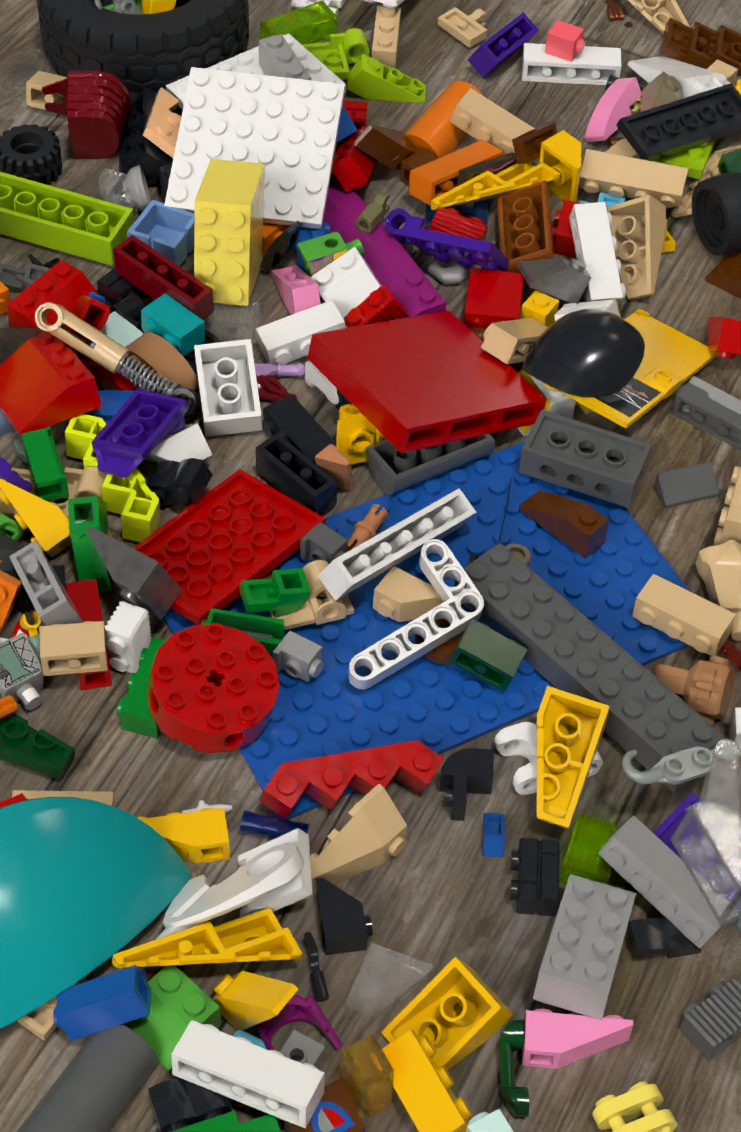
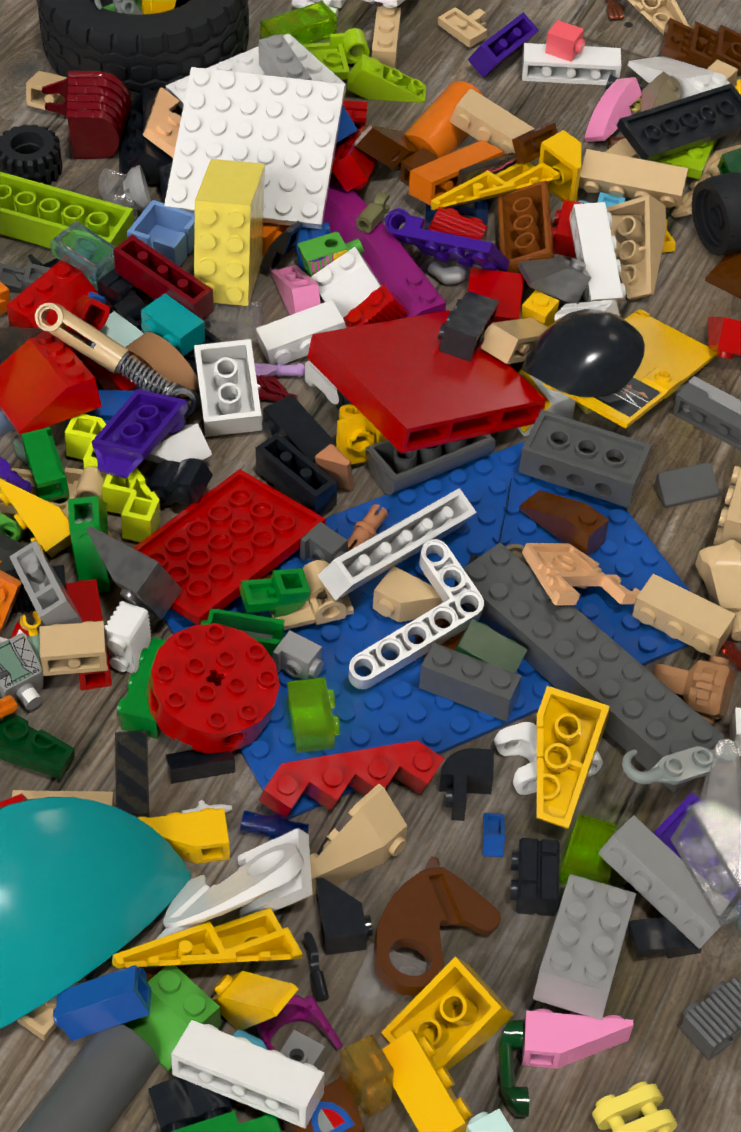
none -> clear light blue slope [50,221,115,285]
none -> tile [115,730,150,818]
none -> black slope [166,750,235,784]
none -> clear neon green brick [287,677,340,753]
none -> reddish brown animal [373,856,501,996]
none -> dark grey brick [419,643,522,722]
none -> black brick [438,291,499,362]
none -> light nougat wing [522,543,641,605]

